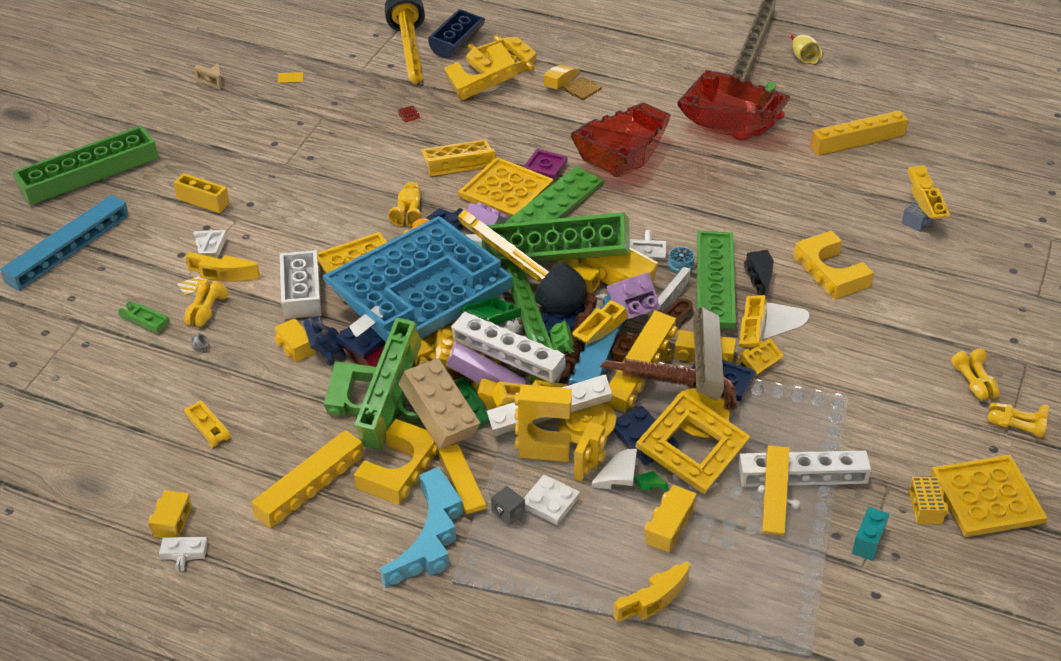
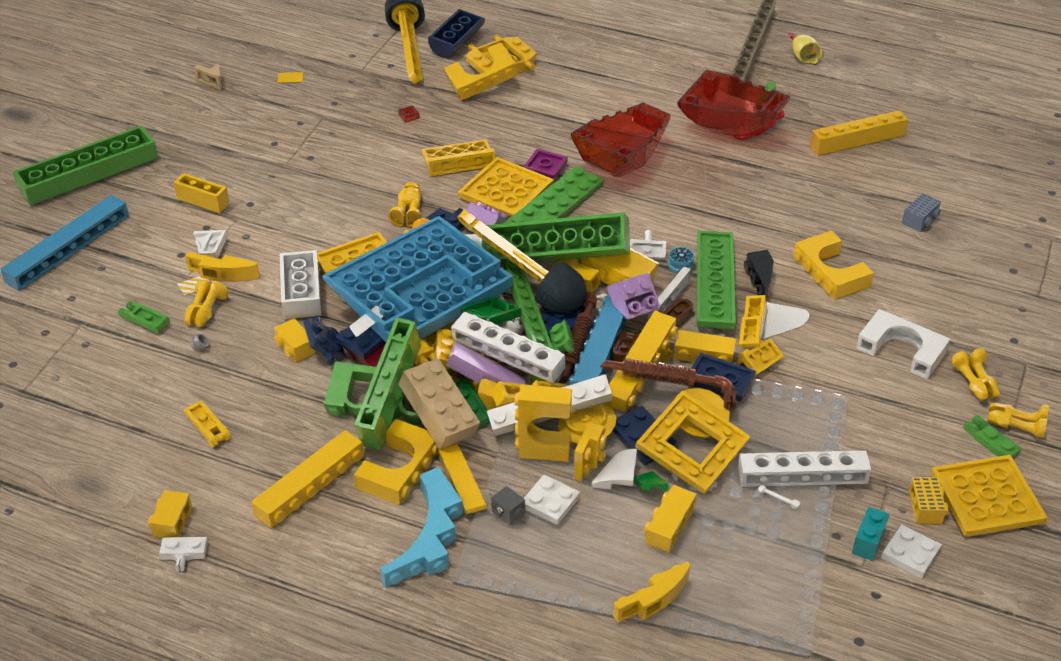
yellow slope [543,65,580,90] -> none
clear yellow piece [564,77,602,101] -> none
yellow slope [572,300,628,344] -> none
dark tan beam [693,307,724,401] -> none
yellow slope [762,445,789,536] -> none
yellow slope [907,165,950,219] -> none
none -> white arch [856,309,950,379]
none -> white plate [881,524,942,578]
none -> bright green hinge [963,415,1022,458]

